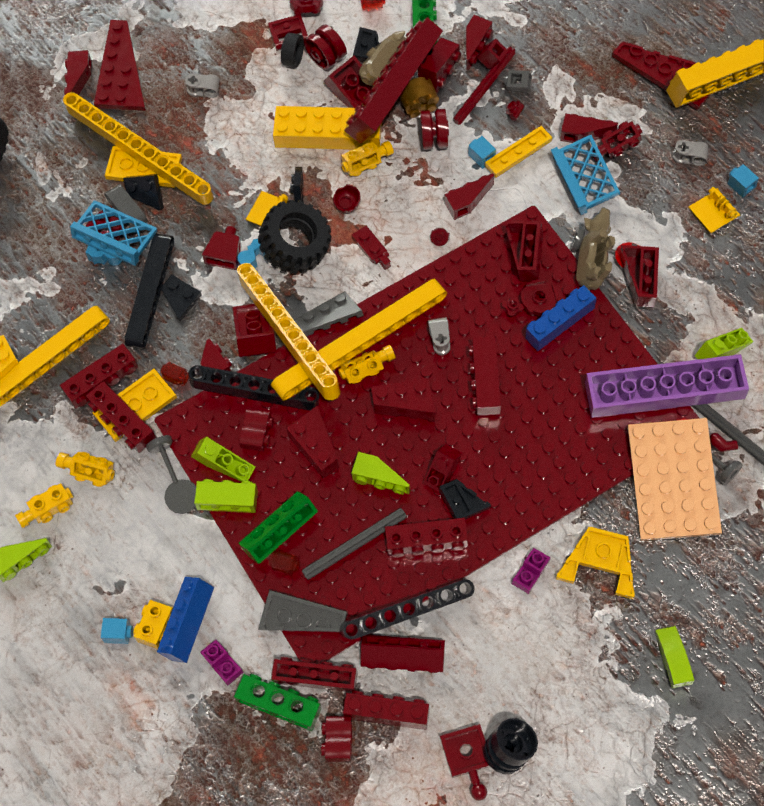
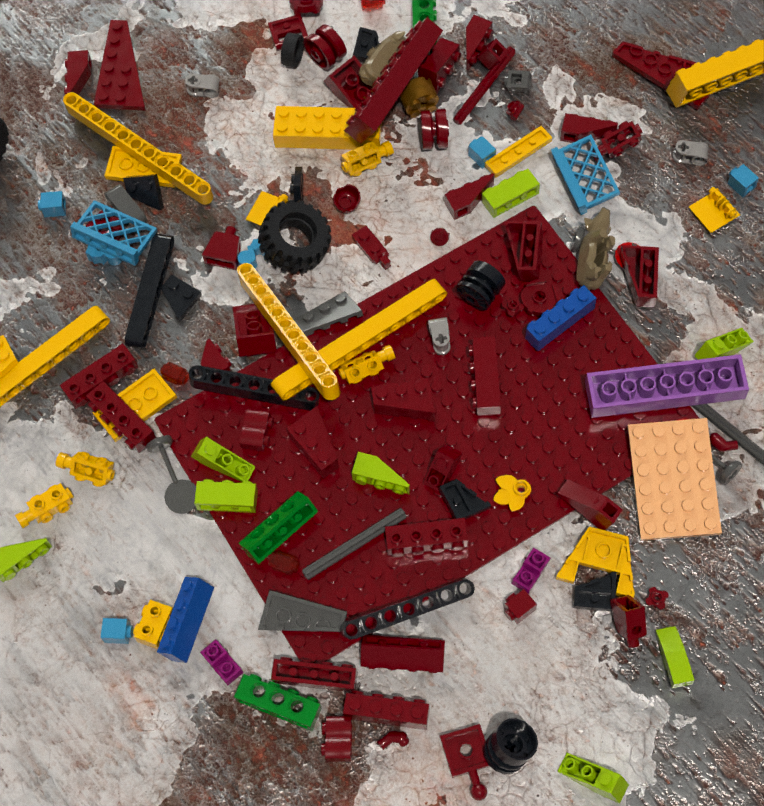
none -> dark azure brick [38,191,66,217]
none -> dark red arm [377,731,409,750]
none -> black wheel [455,260,506,310]
none -> lime brick [482,168,540,218]
none -> yellow plate [493,475,531,512]
none -> dark red brick [504,589,537,625]
none -> dark red slope [557,480,623,530]
none -> lime slope [558,753,629,804]
none -> black wing [573,572,617,612]
none -> dark red torso [610,595,647,648]
none -> dark red plate [645,587,669,610]

